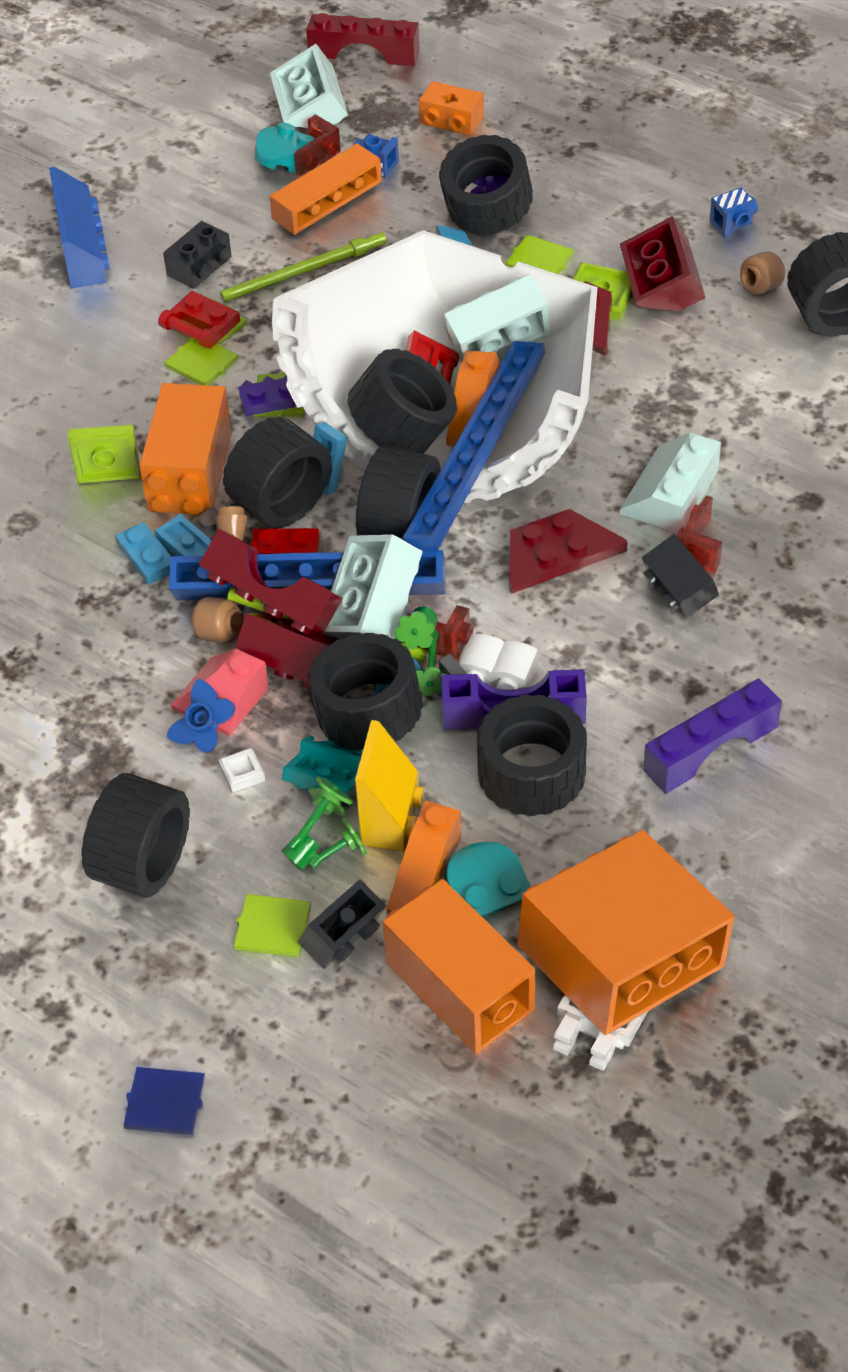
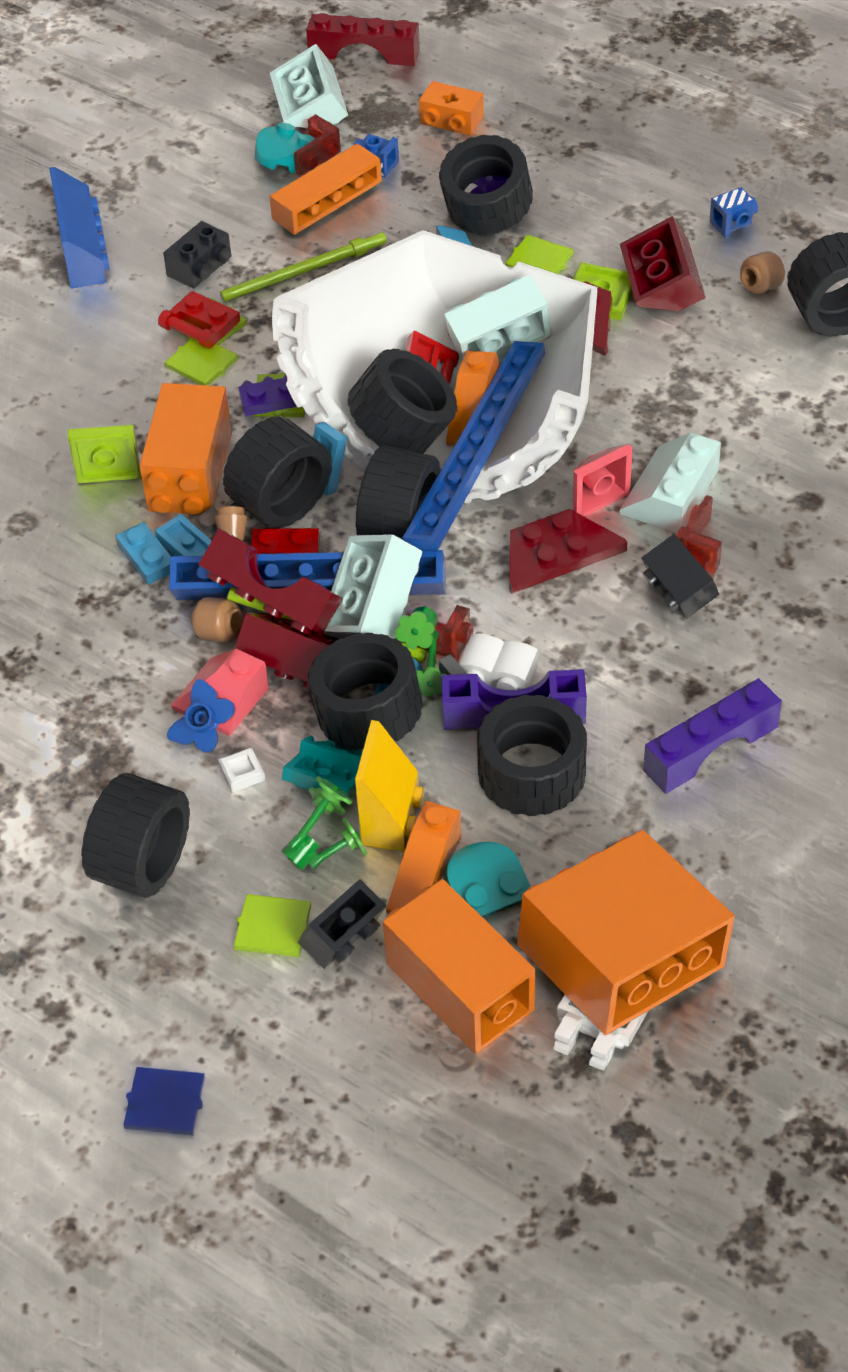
none -> coral slope [573,444,632,517]

